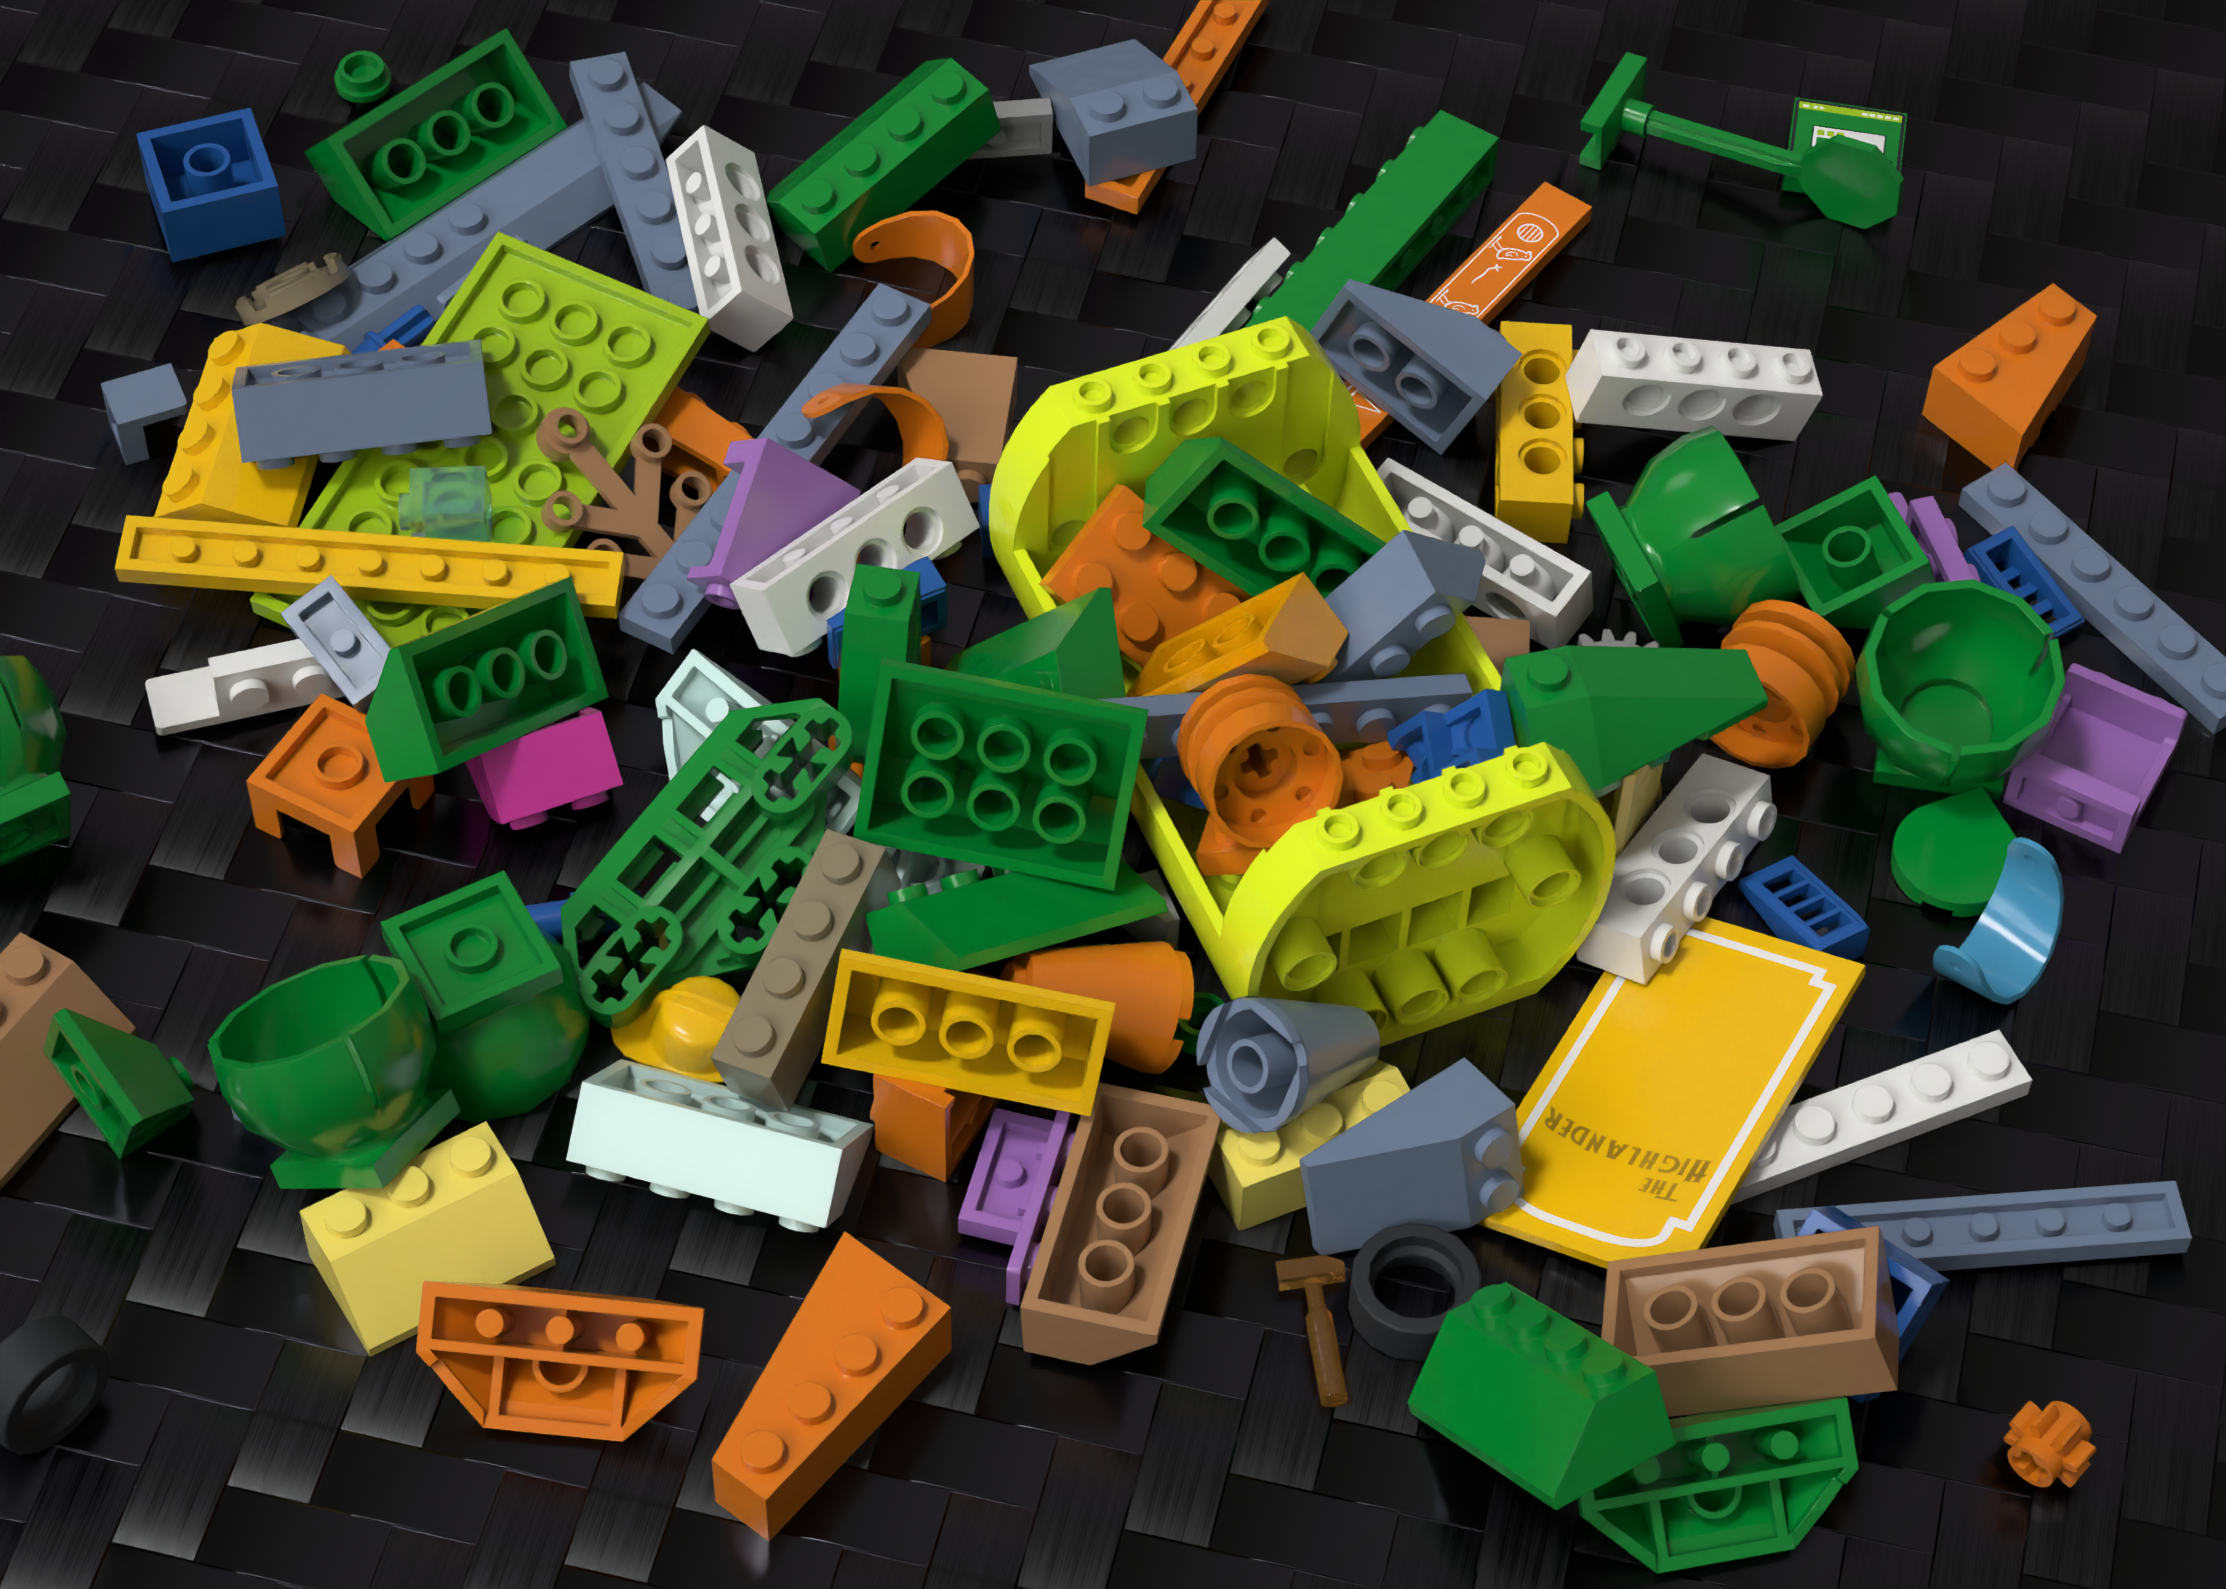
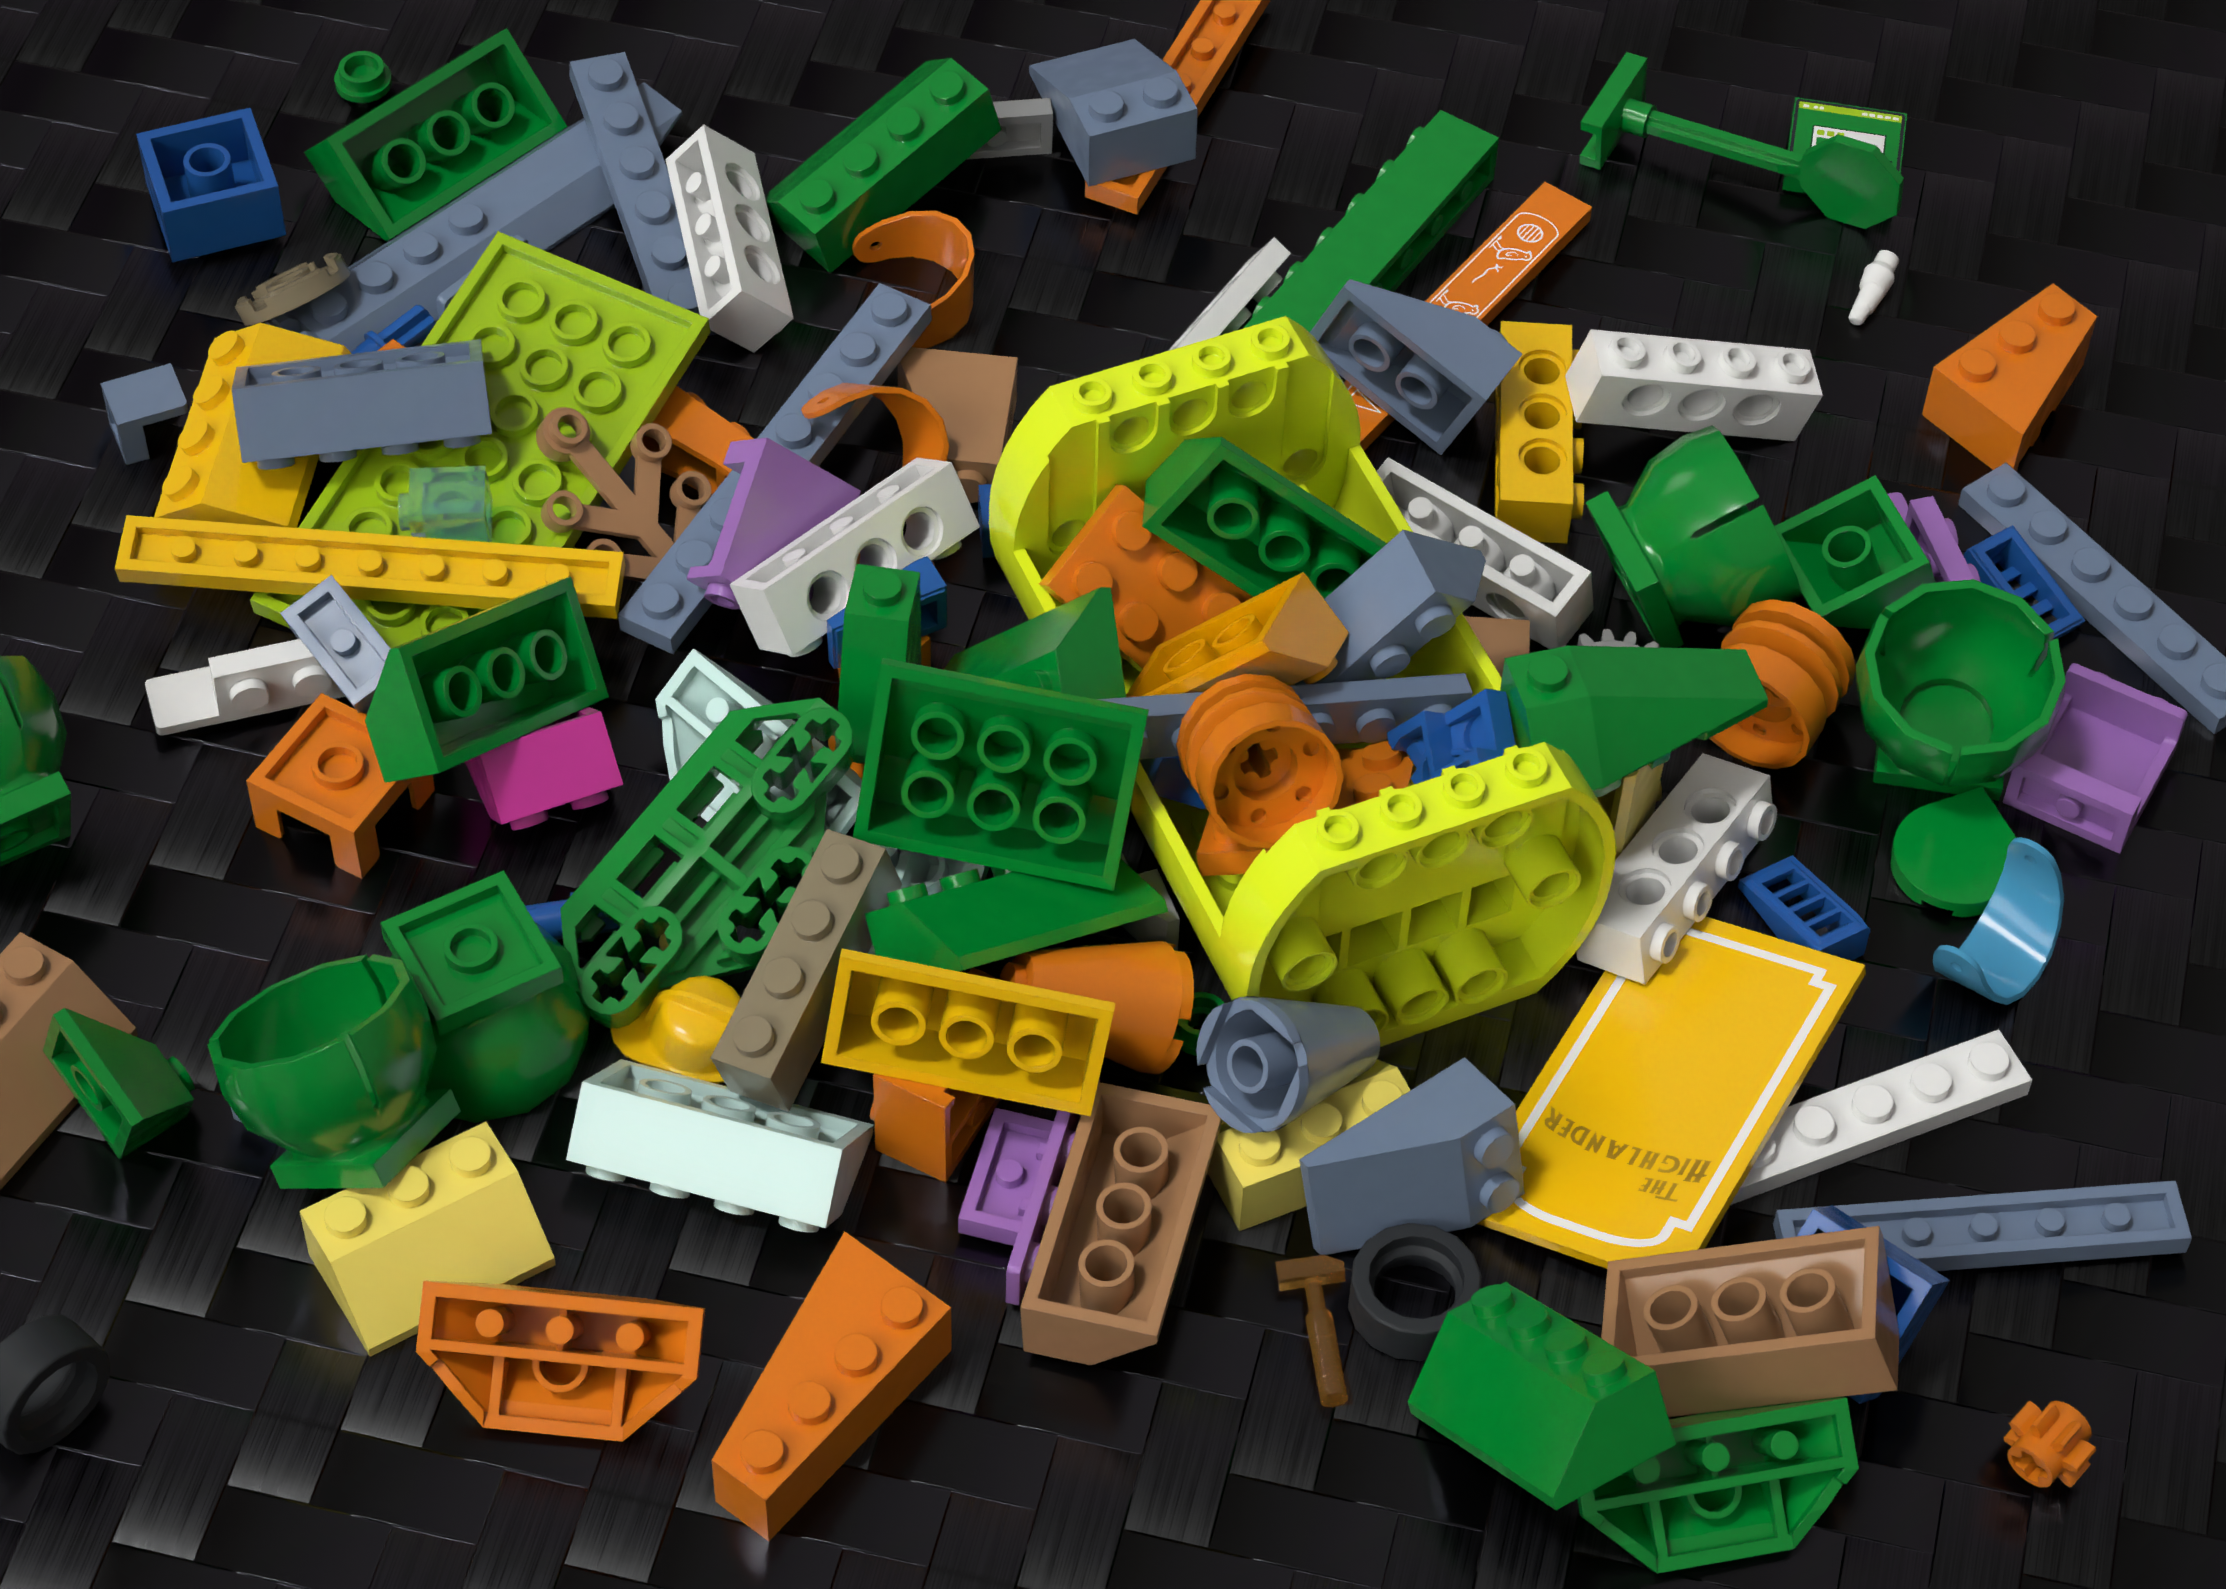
none -> white piece [1848,250,1899,326]

